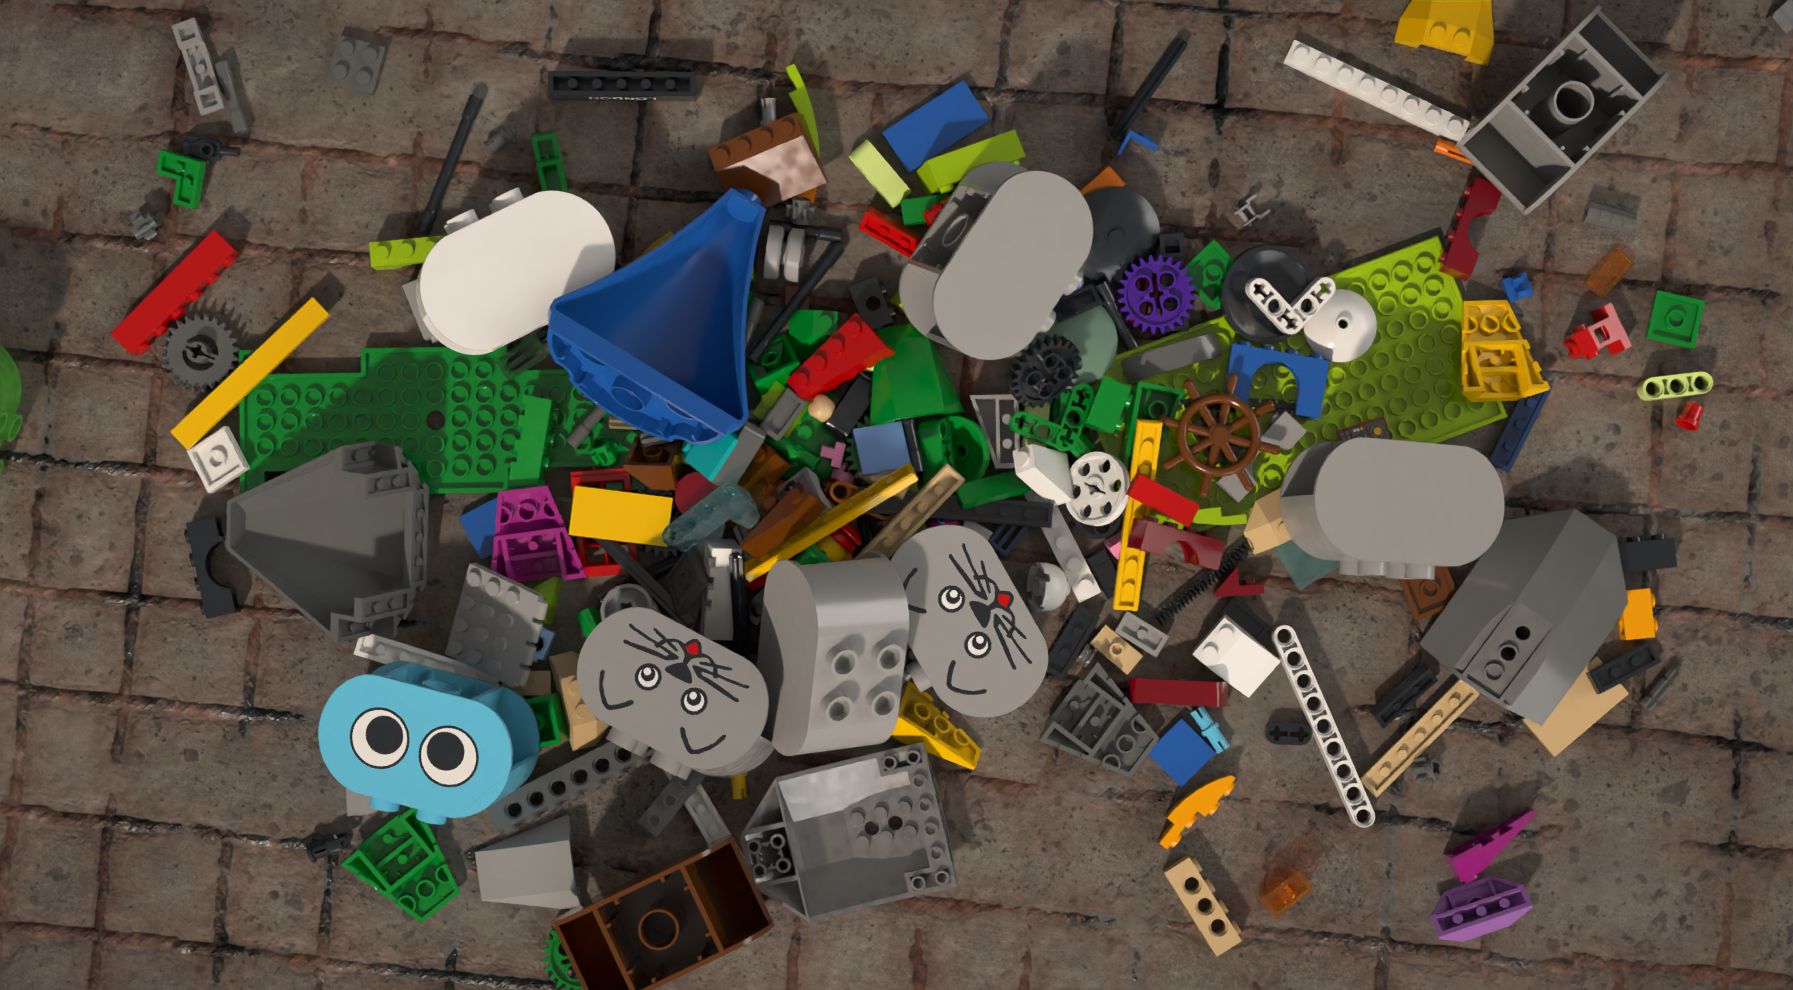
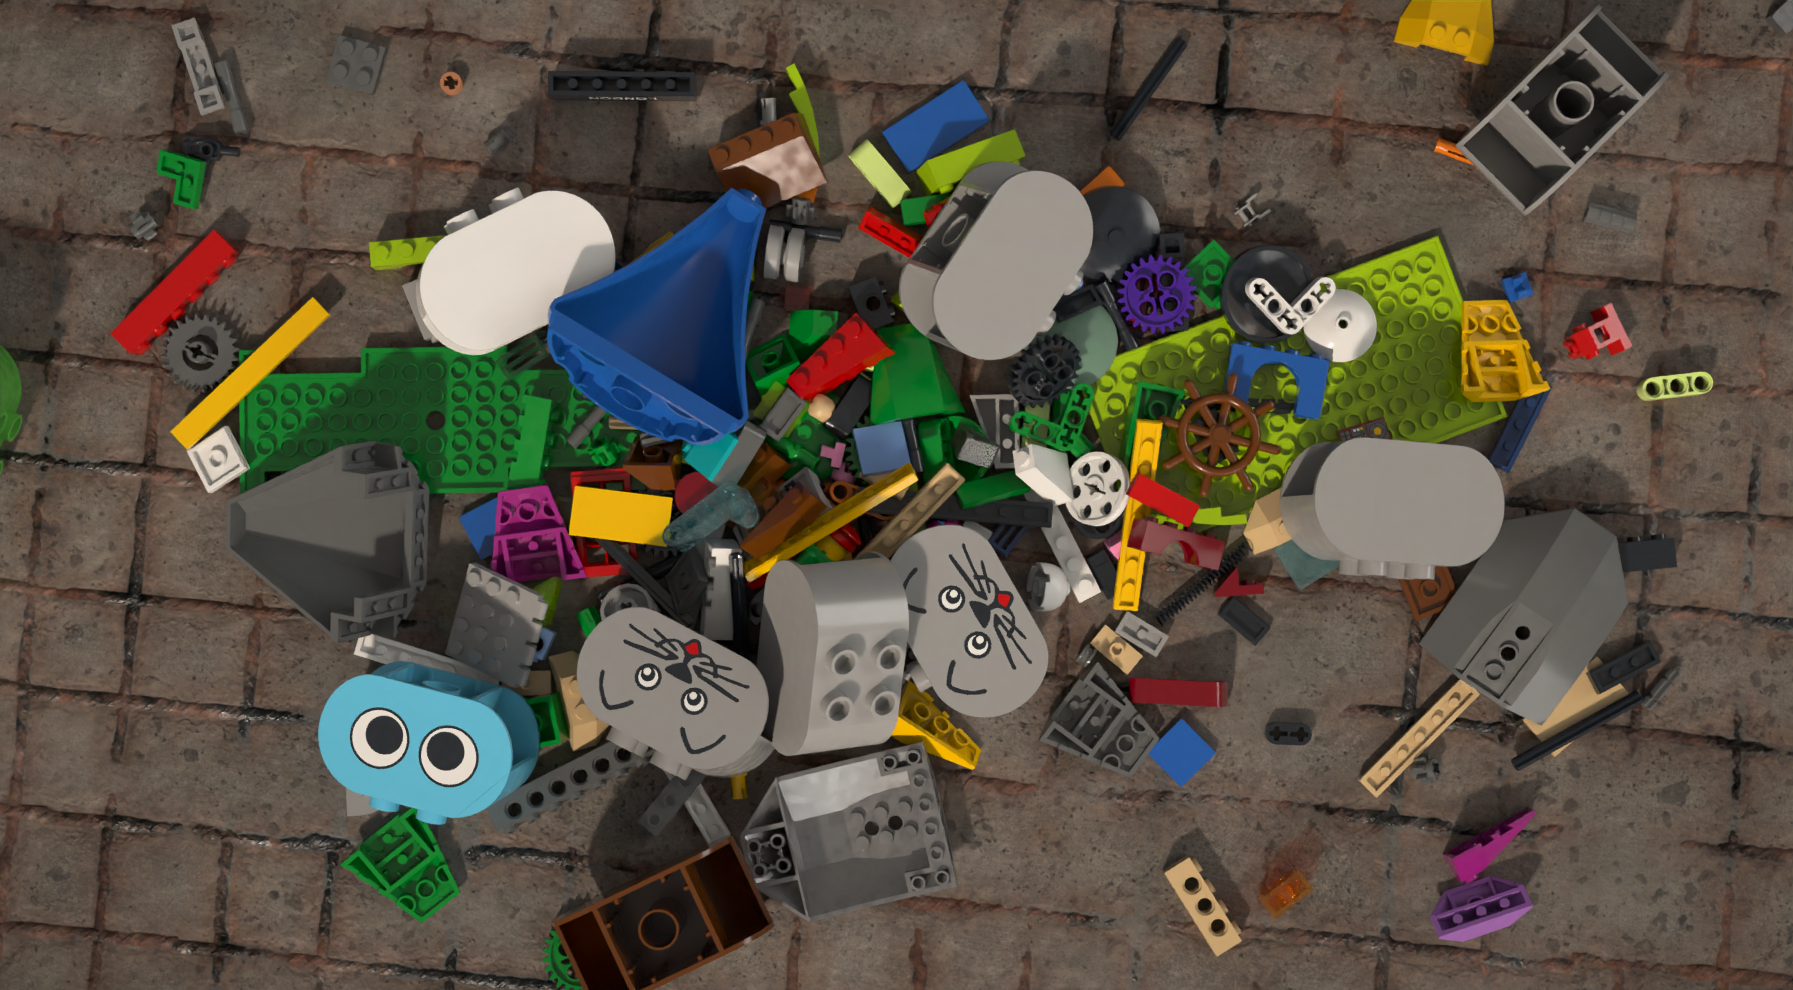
black arch [184,517,240,619] -> none
black piece [306,832,352,863] -> none
black piece [416,95,483,235] -> none
light grey wedge [475,814,581,910] -> none
green slope [531,129,569,193] -> none
black piece [745,242,845,364] -> none
black plate [1047,605,1100,680] -> none
green brick [1084,377,1133,436] -> none
blue bracket [1115,130,1159,159] -> none
dark grey slope [1121,332,1221,384] -> none
light orange slope [1157,774,1236,849] -> none
medium azure pin [1190,706,1230,754] -> none
white slope [1192,613,1281,698] -> none
light grey arch [1215,411,1307,503] -> none
white beam [1271,625,1375,828] -> none
white plate [1283,40,1470,143] -> none
black plate [1369,663,1438,729] -> none
dark red arch [1438,177,1502,281] -> none
clear orange tile [1584,247,1635,299] -> none
light orange brick [1618,588,1658,640] -> none
green plate [1645,290,1705,349] -> none
red piece [1675,402,1704,431] -> none
none -> nougat bush [440,72,463,95]
none -> clear smoke slope [950,422,1001,468]
none -> black axle [1511,691,1644,771]

